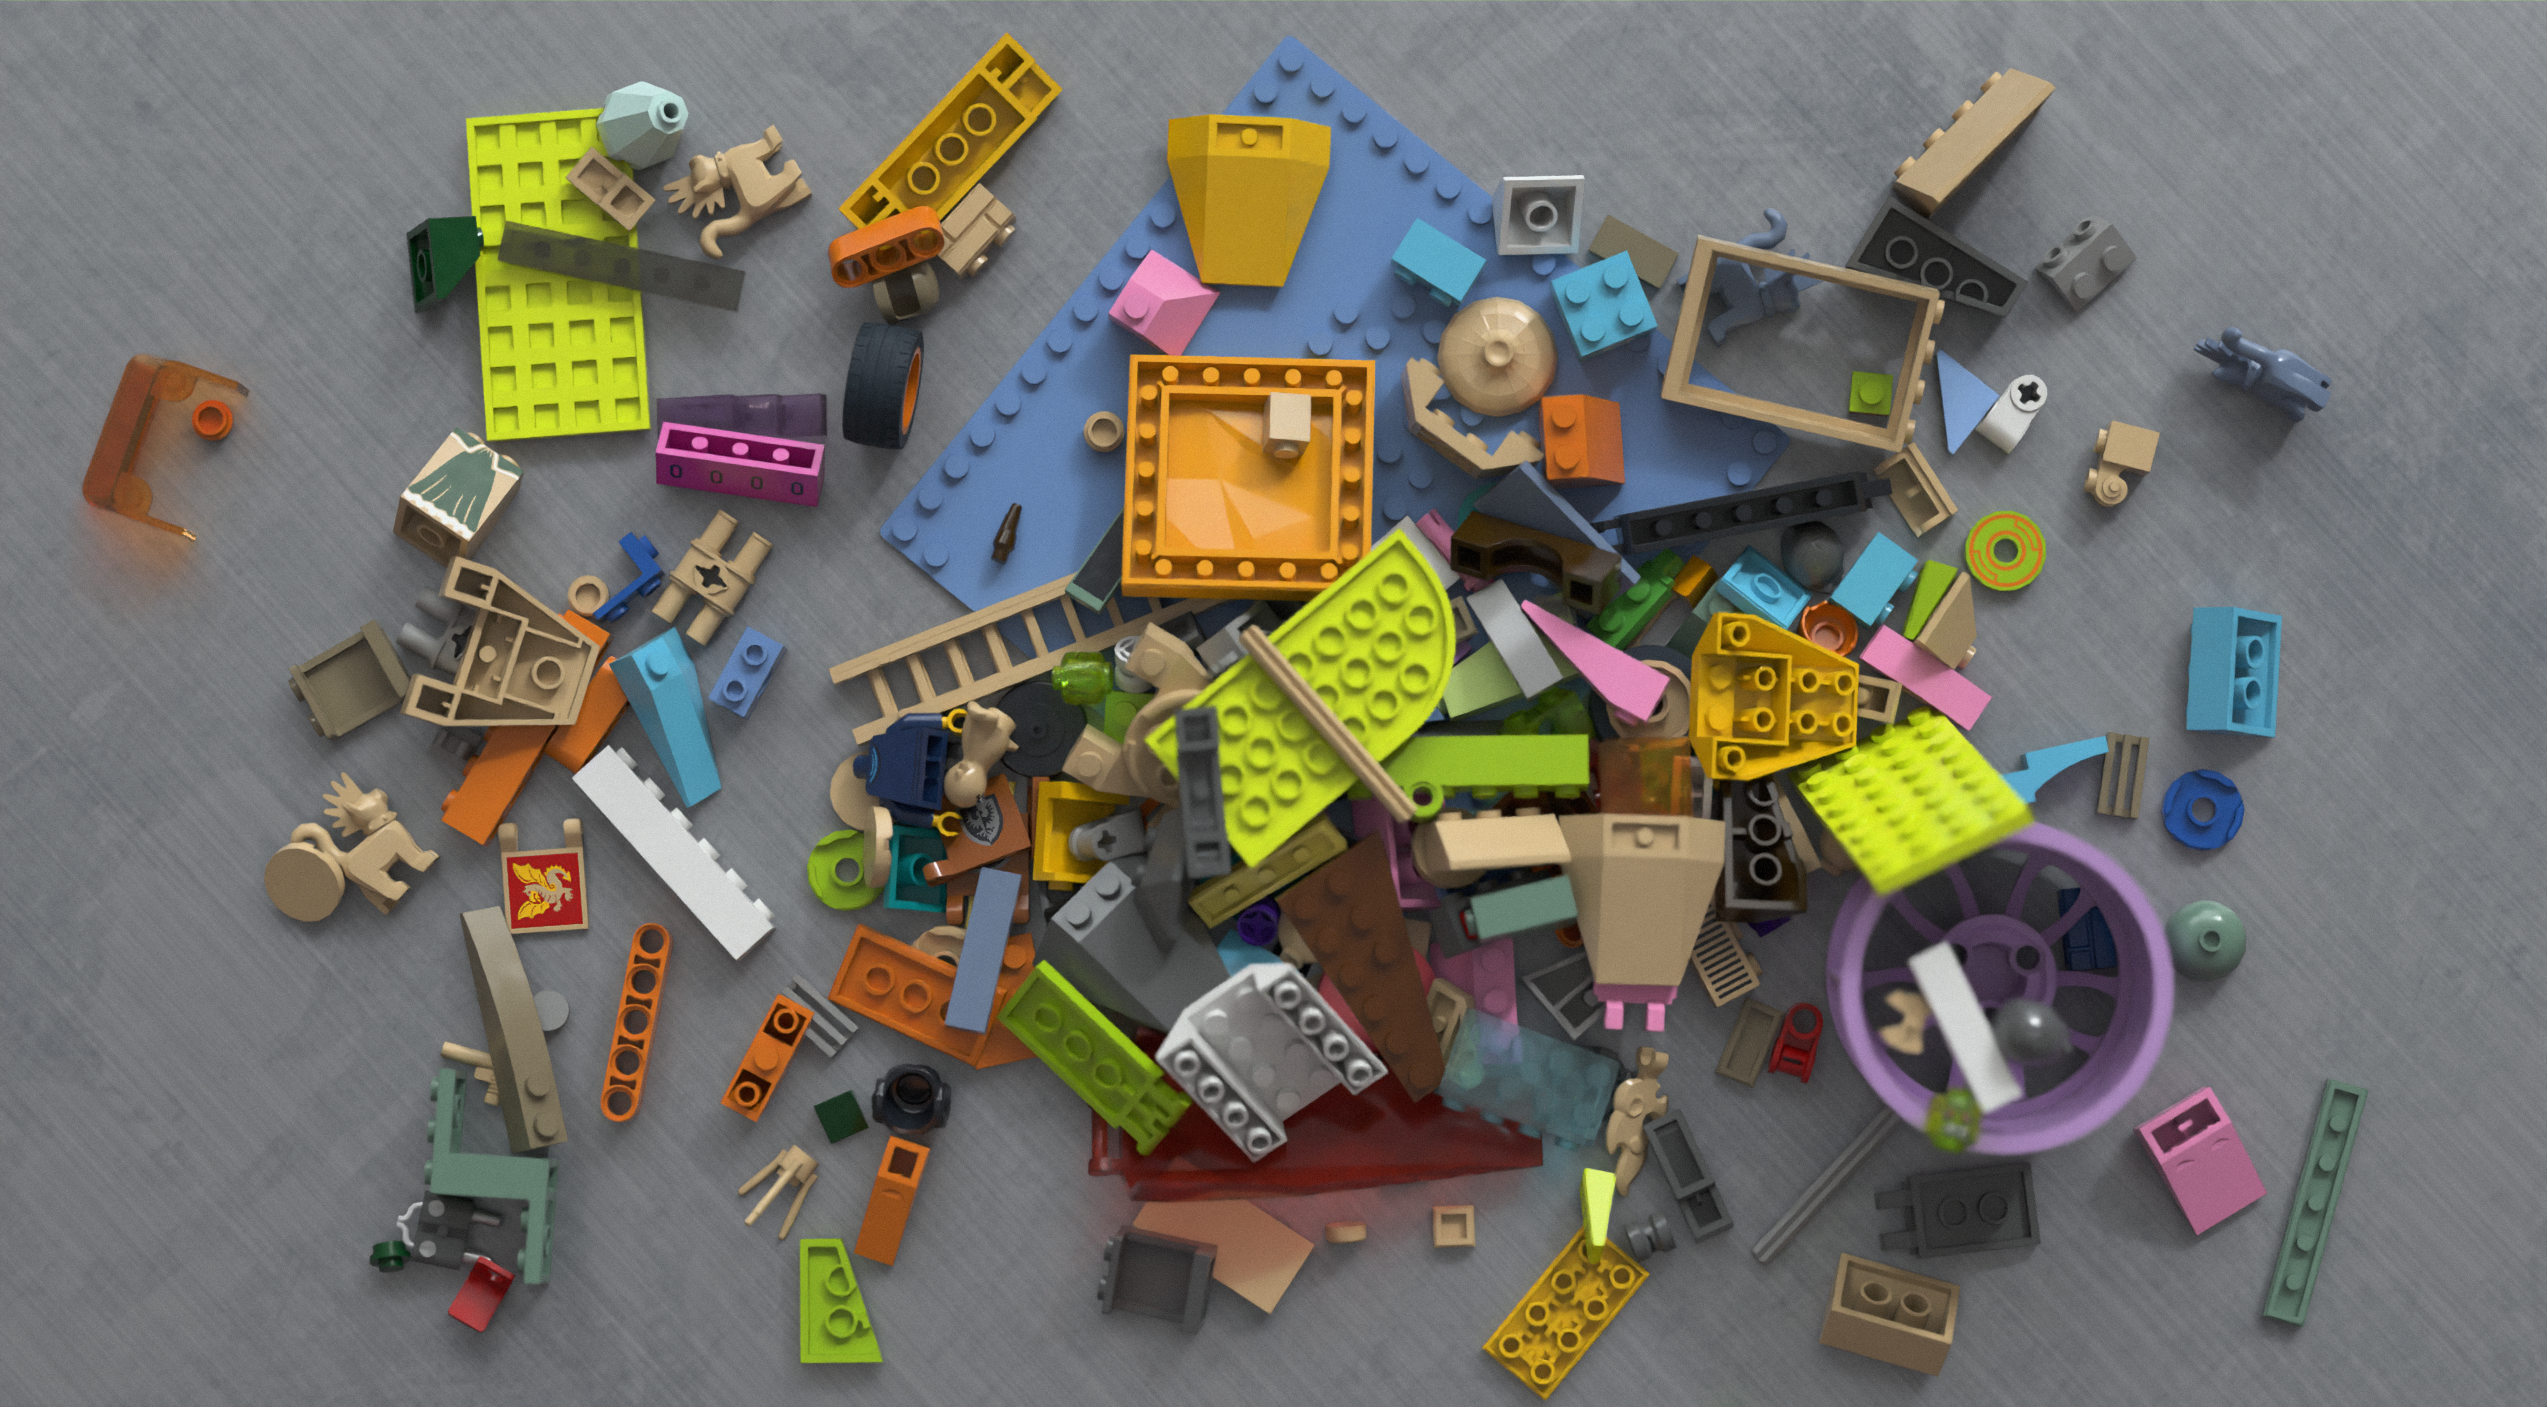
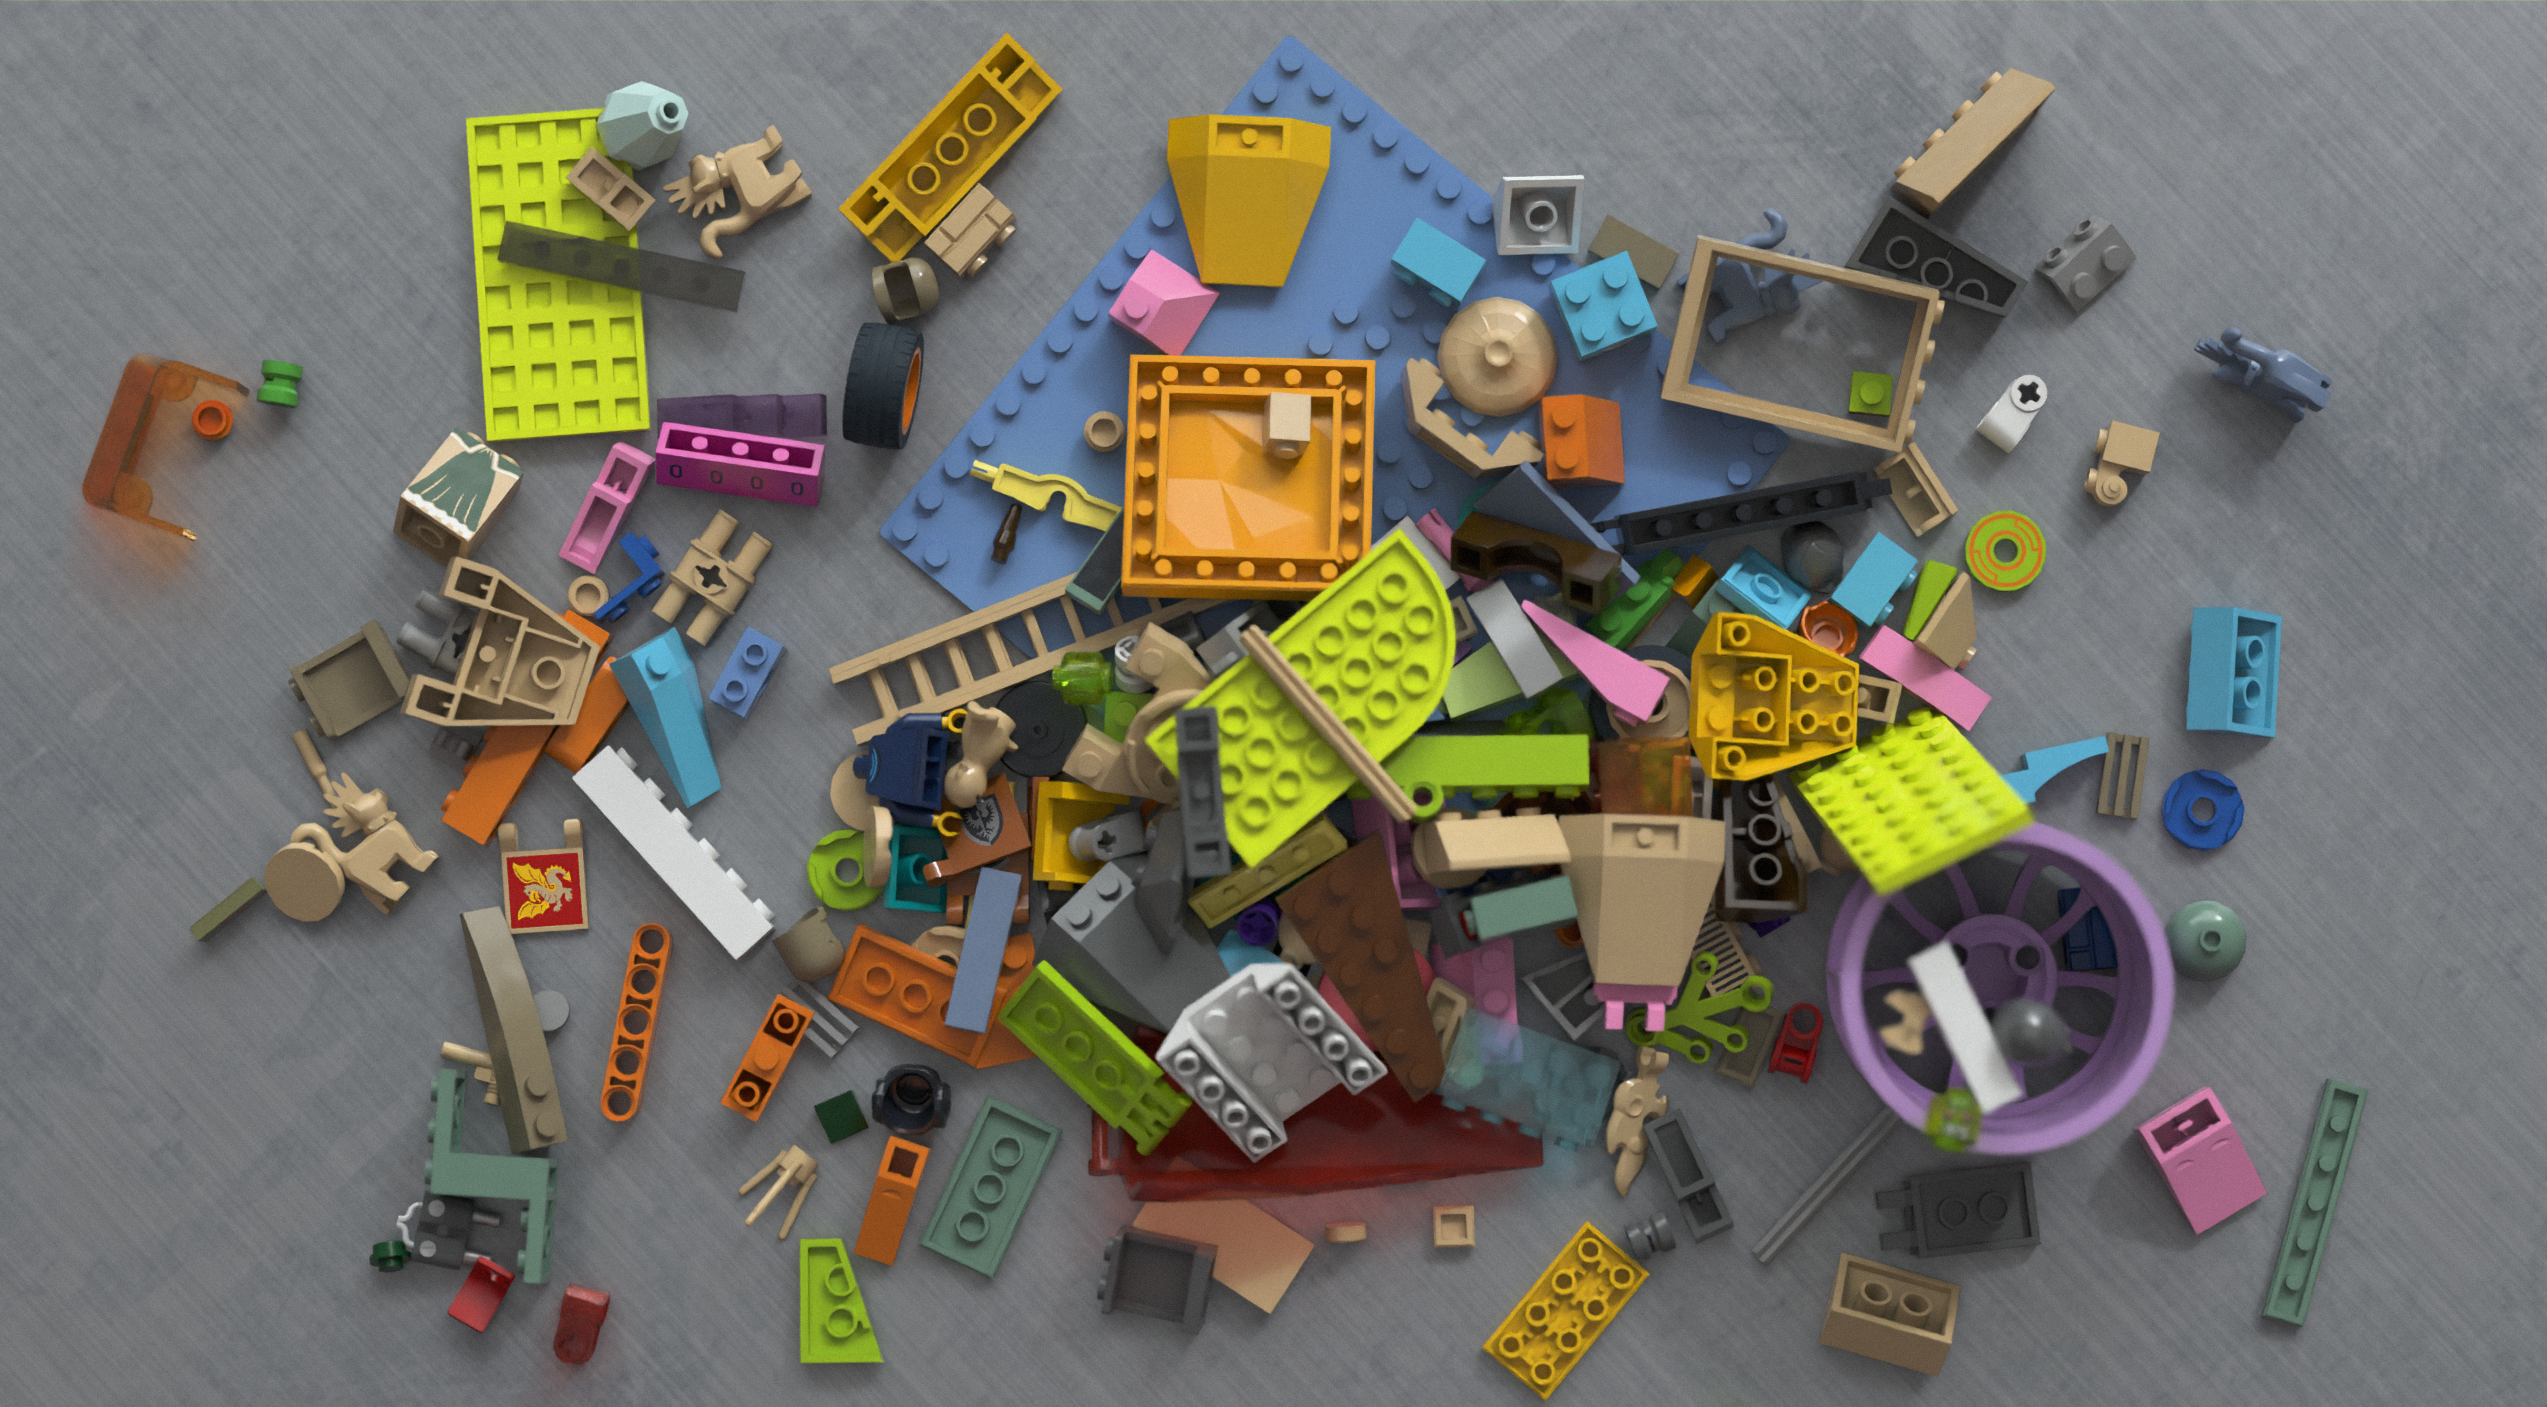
dark green slope [406,216,484,313] -> none
orange beam [828,206,945,288] -> none
neon yellow slope [1579,1168,1616,1264] -> none
light blue tile [1935,349,2000,456] -> none
none -> olive tile [190,878,267,942]
none -> bright green wheel [256,360,304,408]
none -> tan piece [292,729,338,809]
none -> clear red piece [553,1282,610,1364]
none -> bright pink slope [558,441,656,574]
none -> dark tan helmet [772,906,845,982]
none -> sand green tile [918,1096,1062,1280]
none -> light yellow piece [970,459,1123,532]
none -> lime plant [1625,951,1774,1064]

